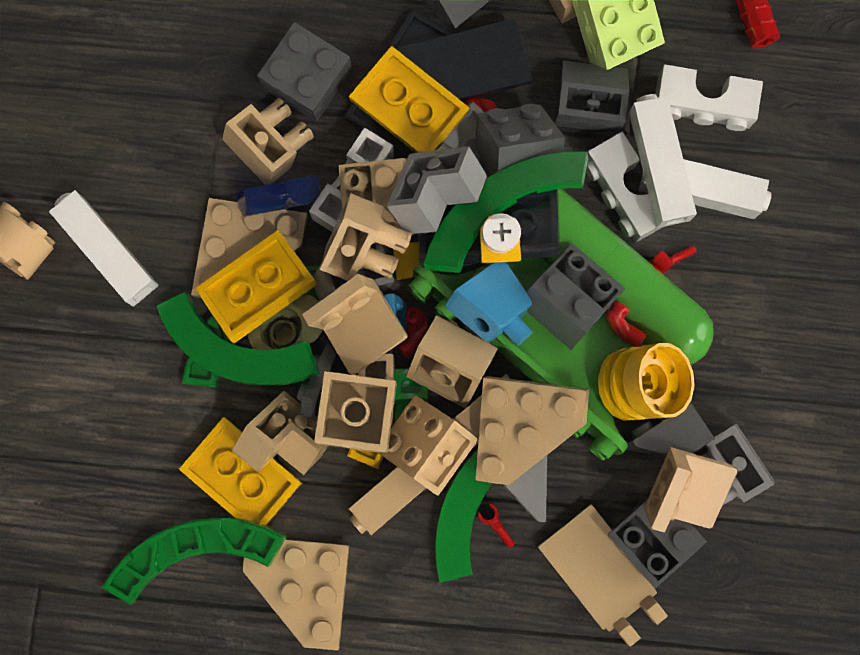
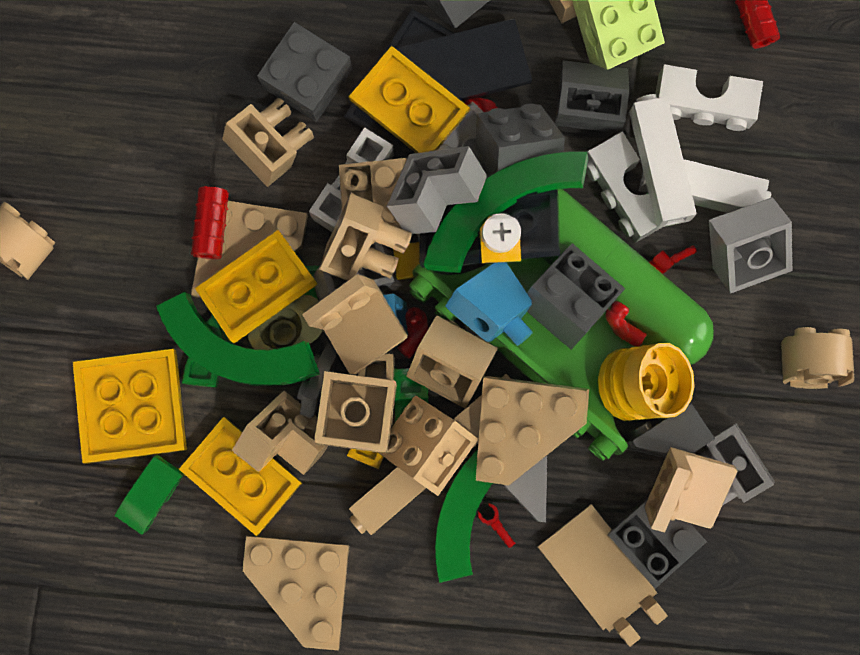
white brick [49,190,159,307] -> none
green tile [101,517,287,605] -> none
clear blue brick [236,175,320,217] -> none
none -> yellow plate [73,349,187,463]
none -> green slope [114,455,184,535]
none -> red axle [191,186,229,260]
none -> light grey brick [709,197,793,294]
none -> tan brick [781,327,854,389]

